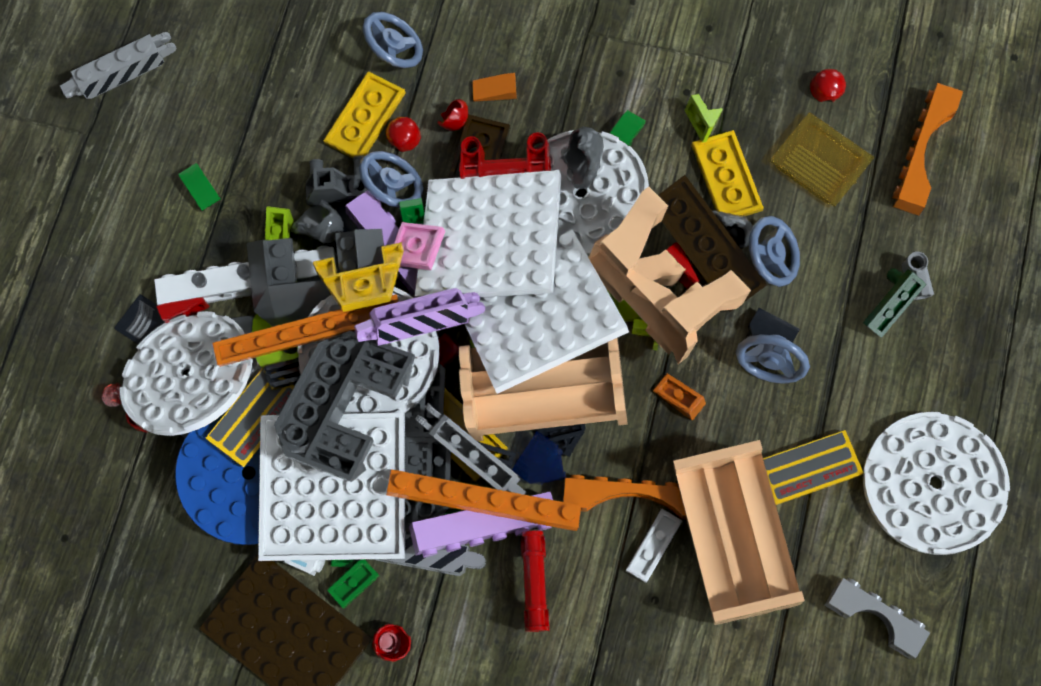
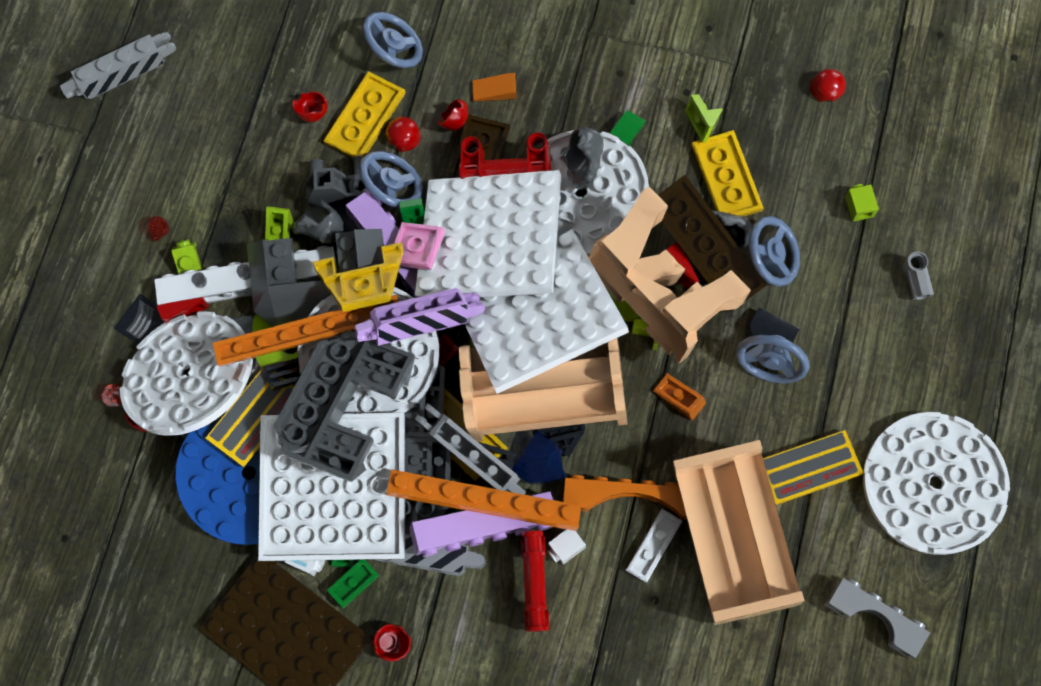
green slope [178,163,221,211] -> none
clear yellow piece [770,112,875,207] -> none
dark green piece [863,268,927,338] -> none
orange arch [892,83,963,216] -> none
none -> clear red plate [148,216,169,241]
none -> lime bracket [171,239,202,275]
none -> red hair [292,91,328,123]
none -> white brick [548,529,586,565]
none -> lime brick [845,184,879,222]

